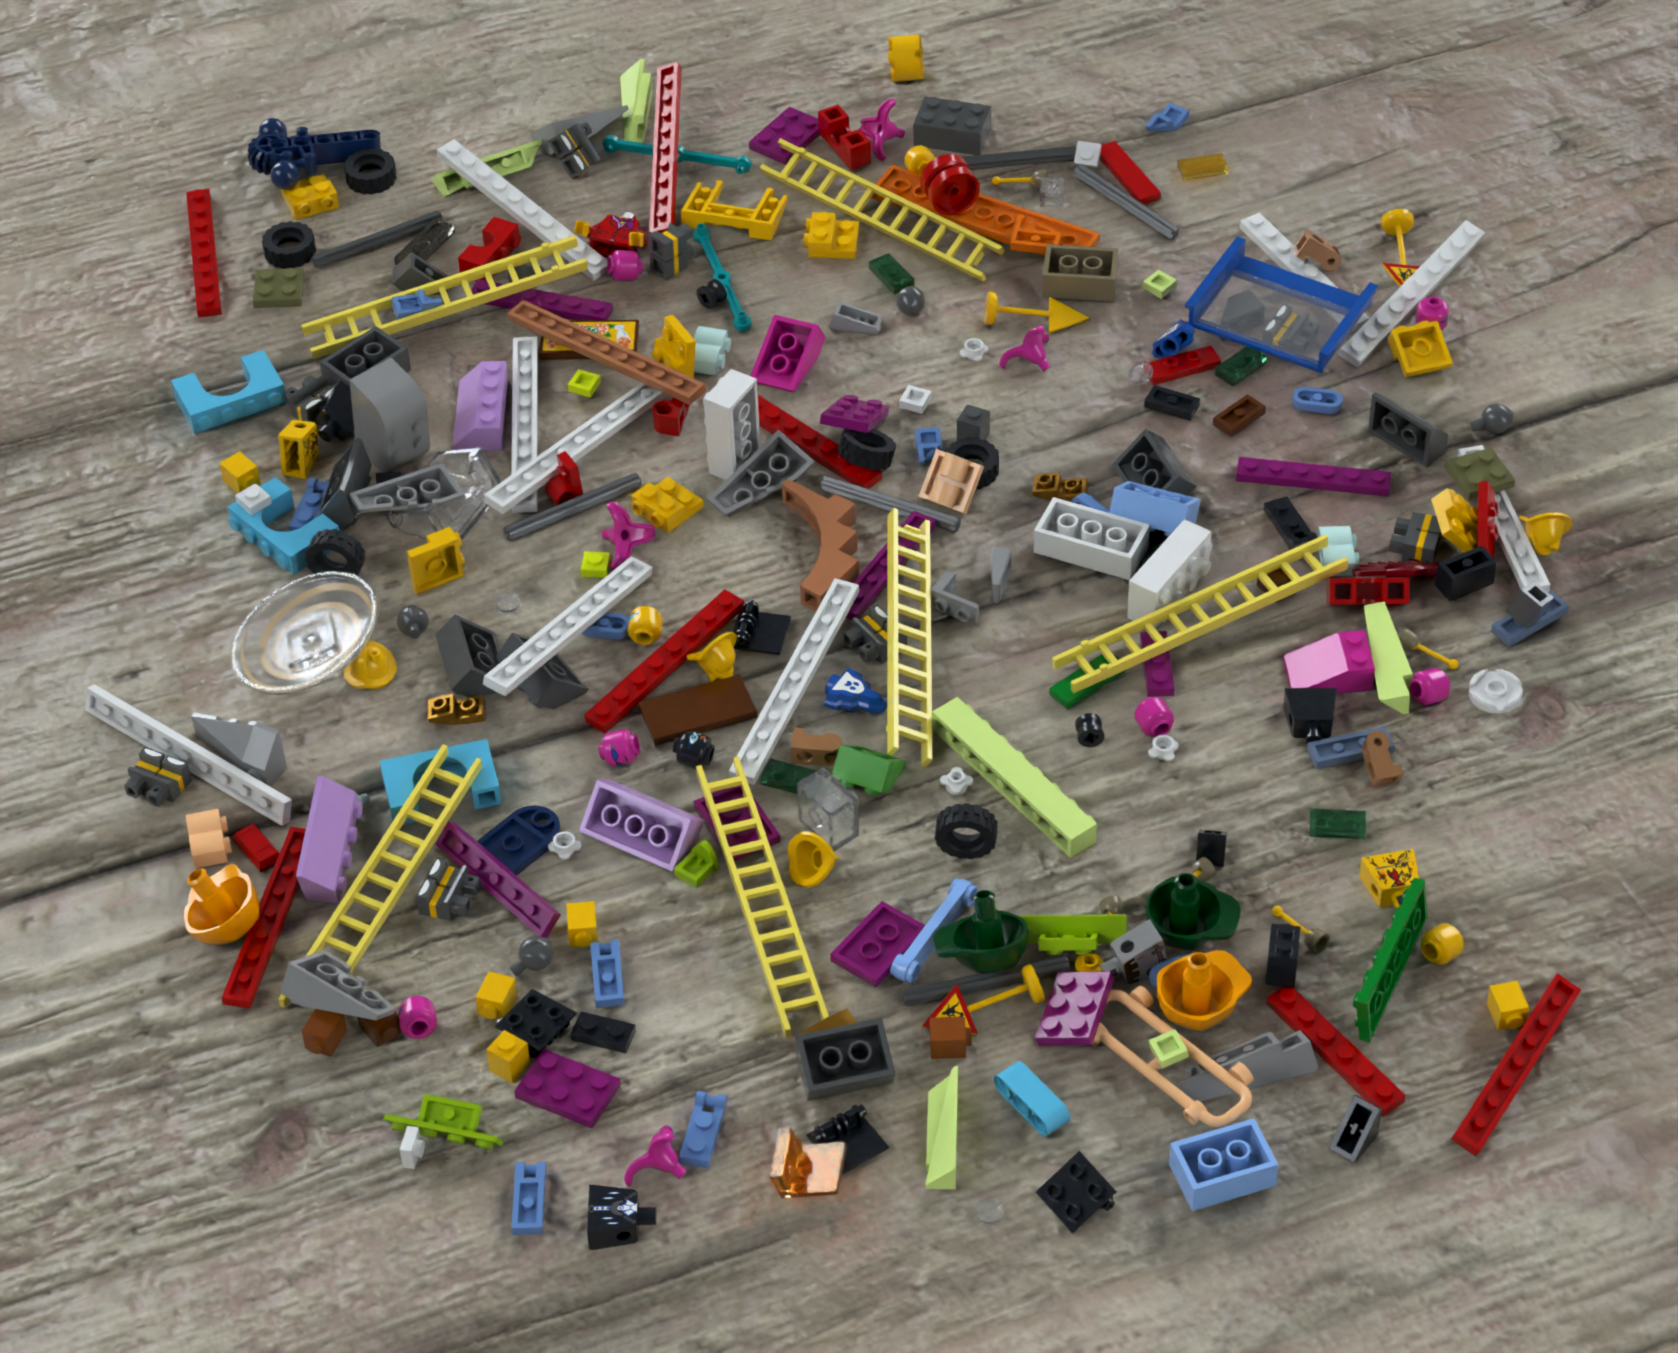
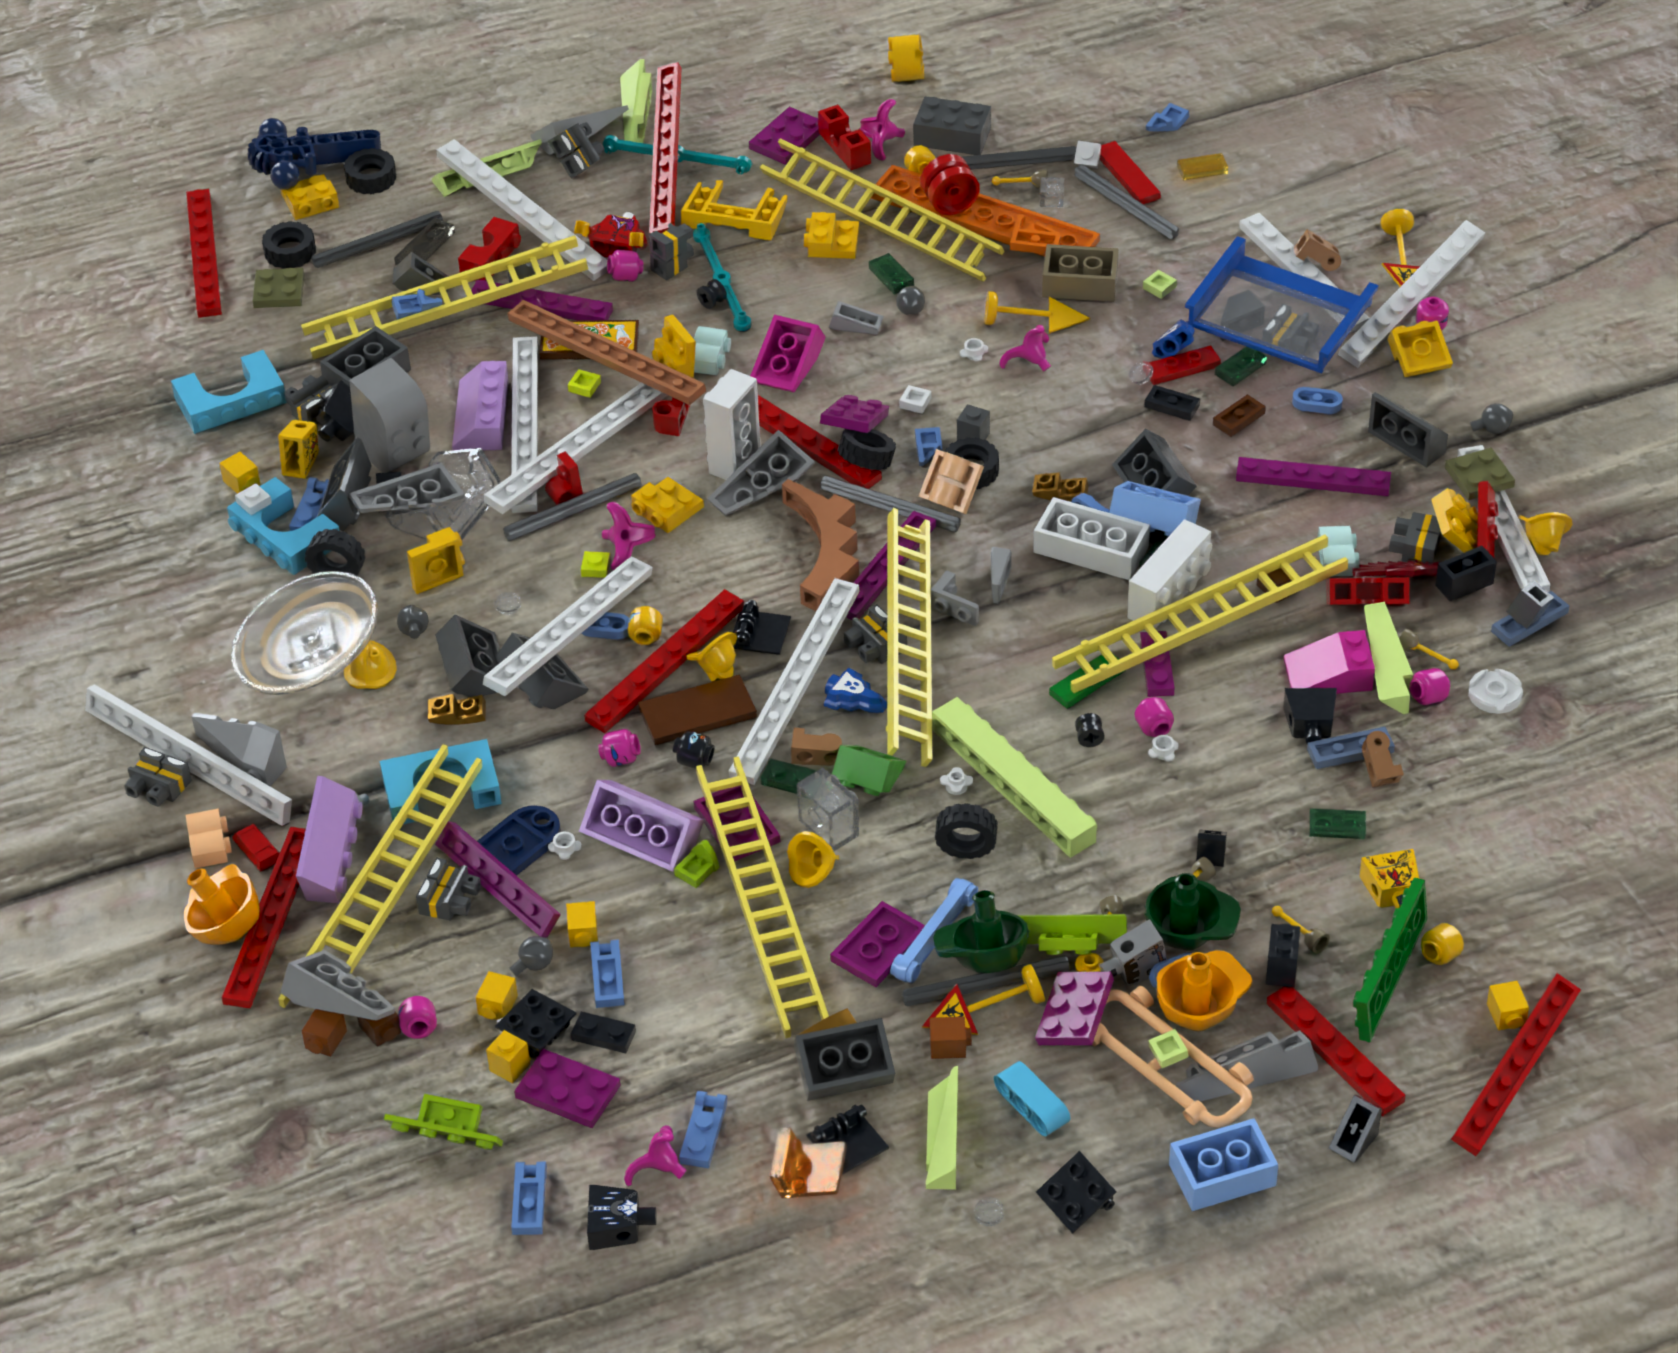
white plate [400,1126,425,1169] -> none
black plate [1264,496,1317,550] -> none

